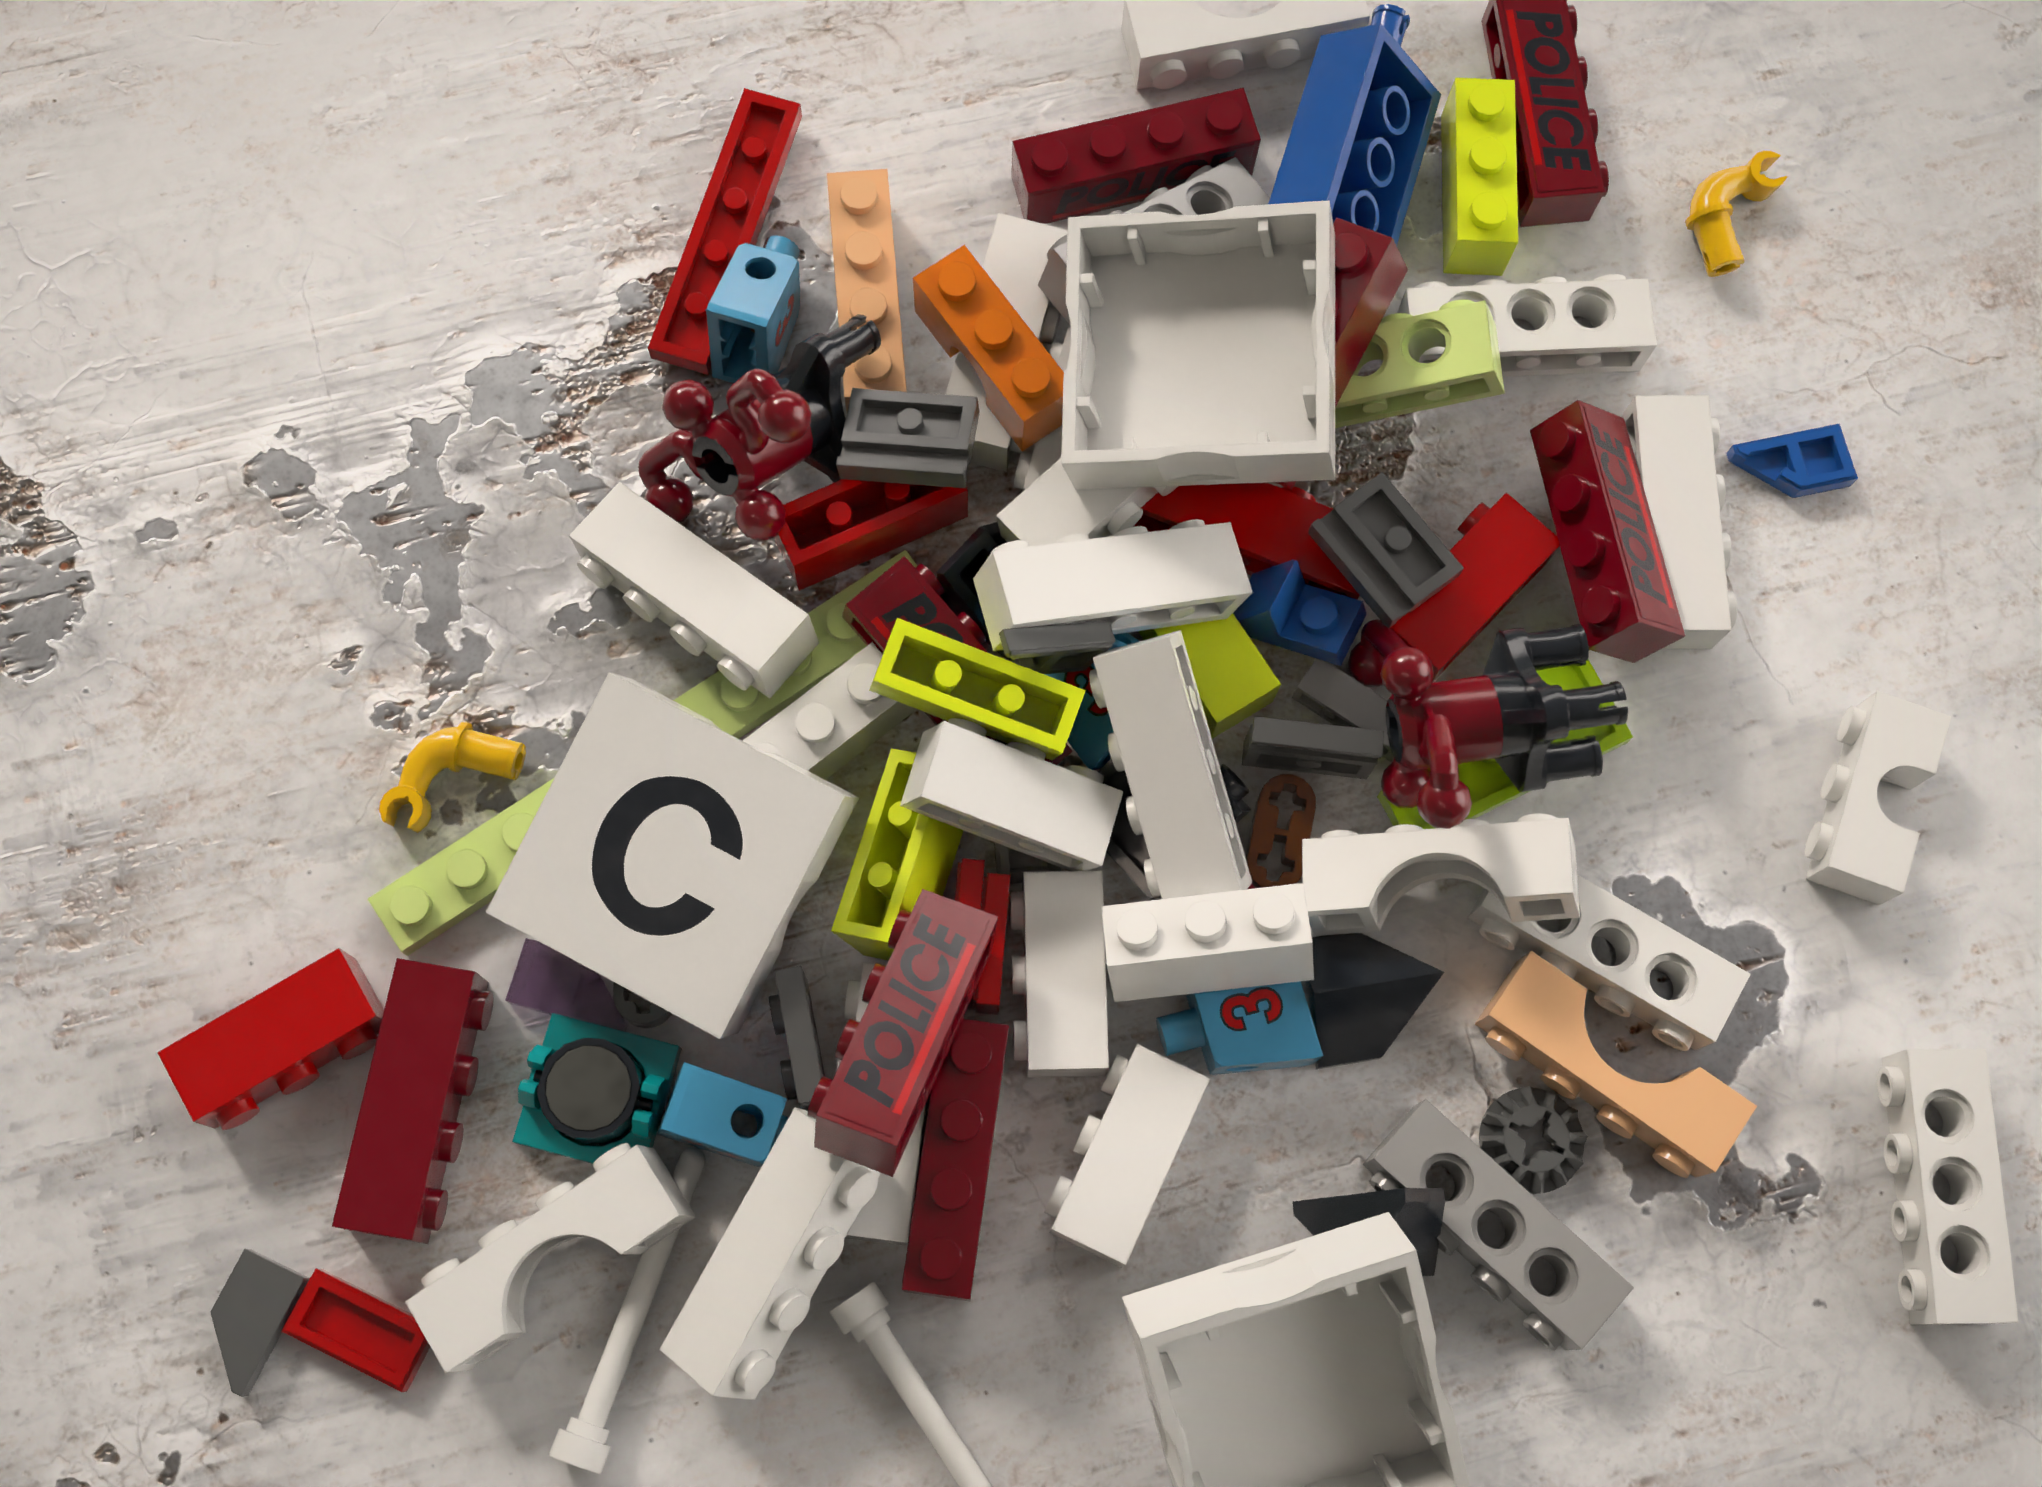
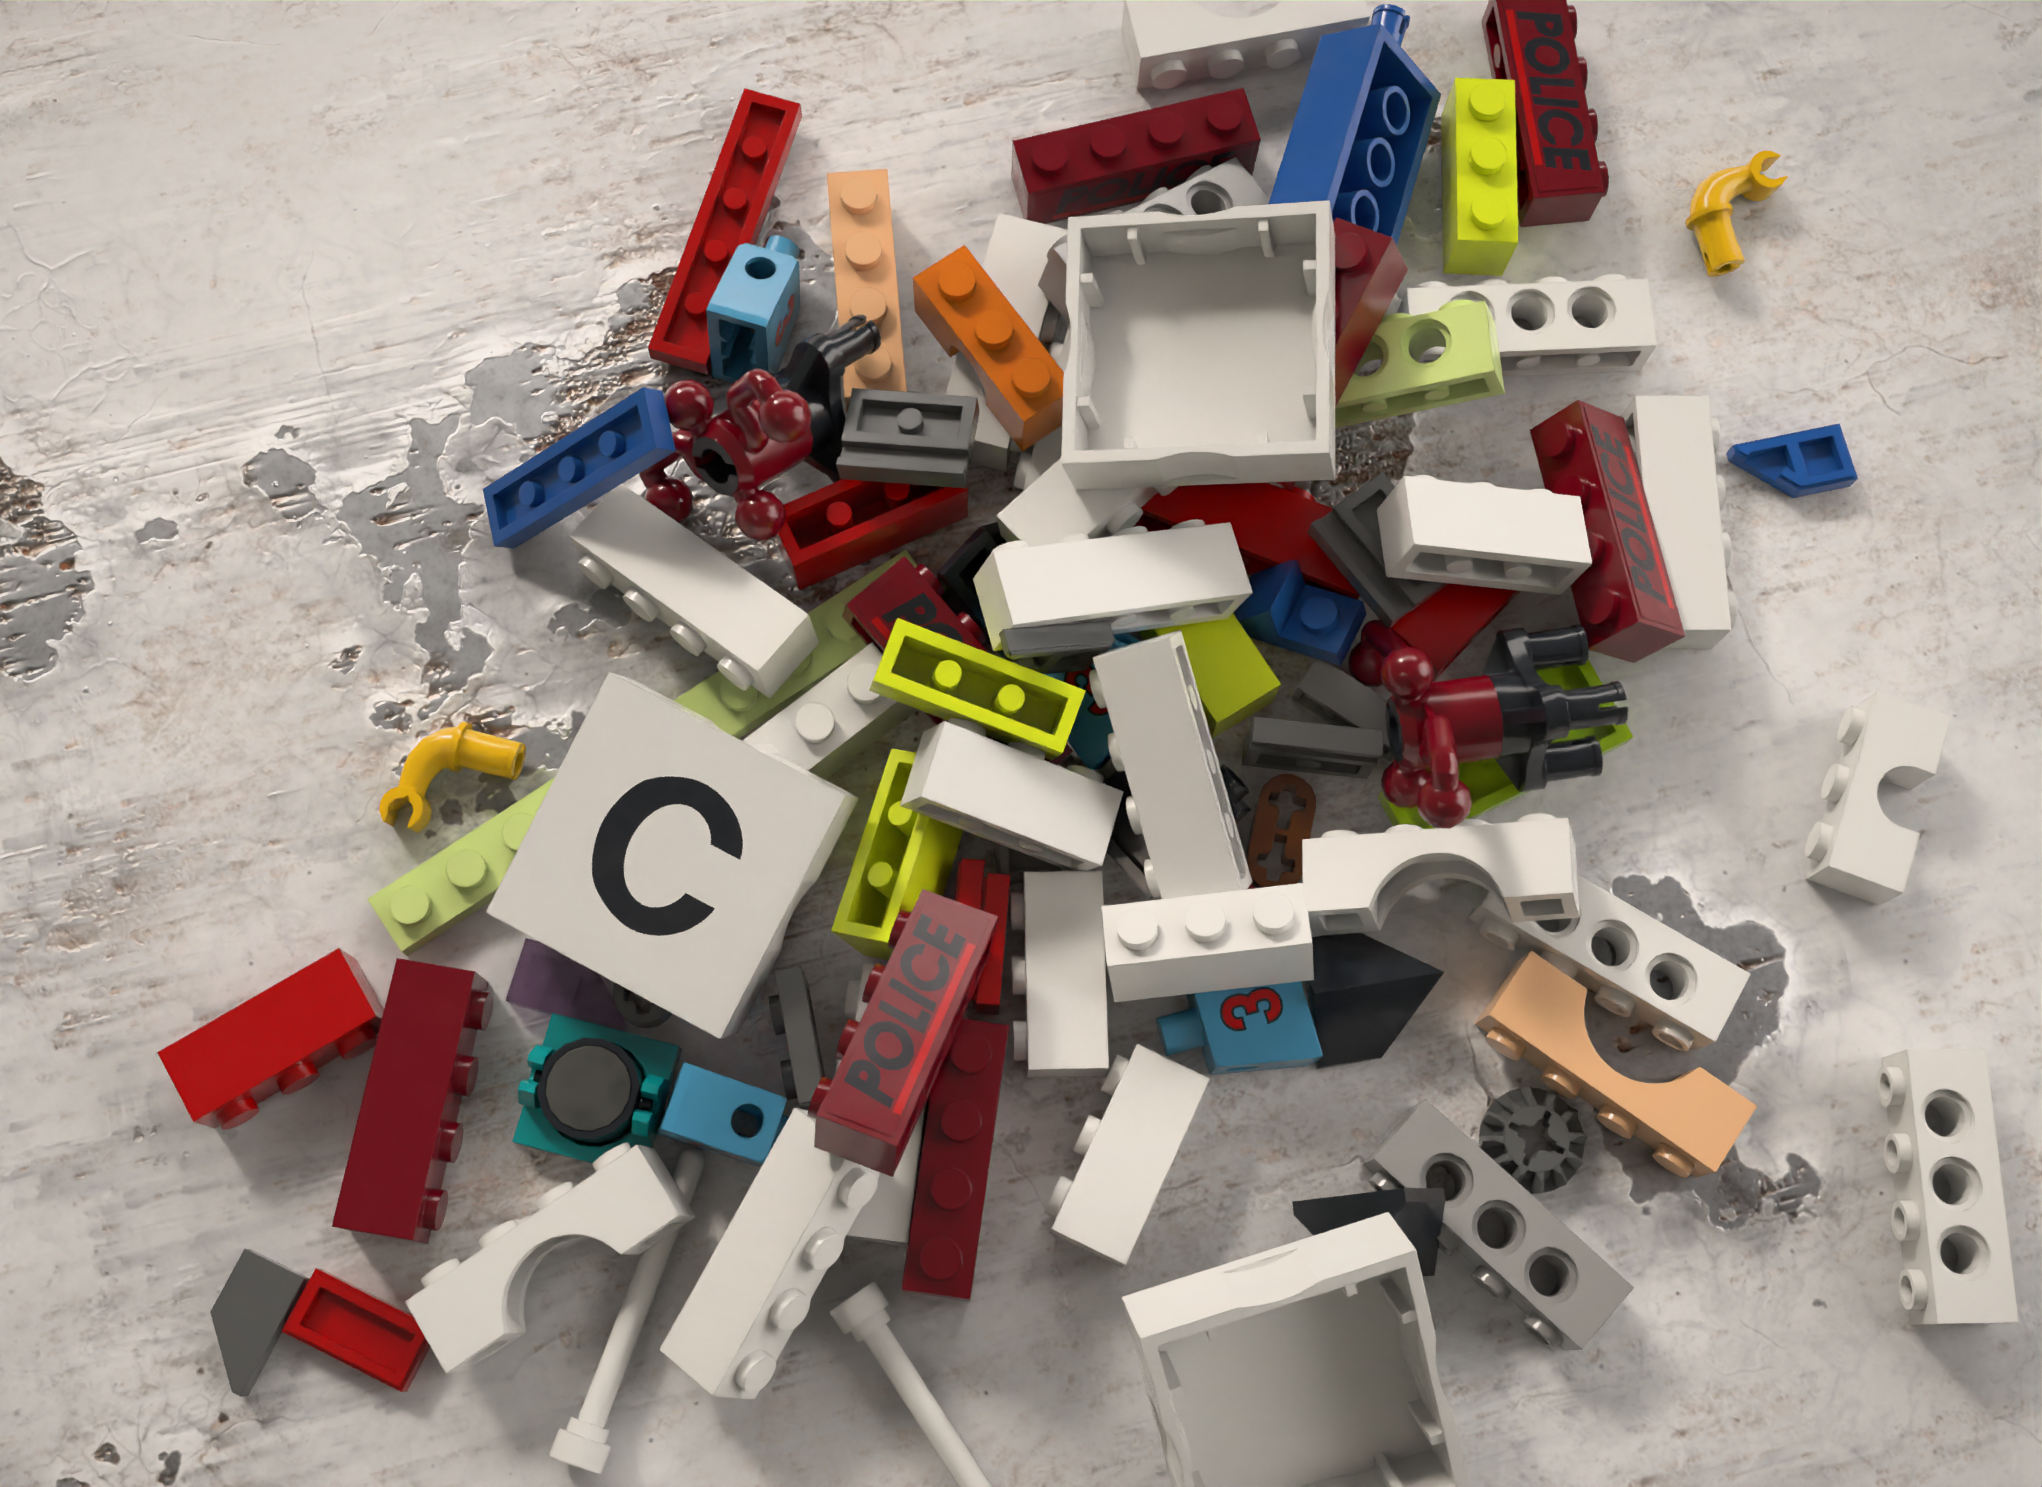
none -> blue plate [483,387,676,549]
none -> white brick [1377,475,1592,595]

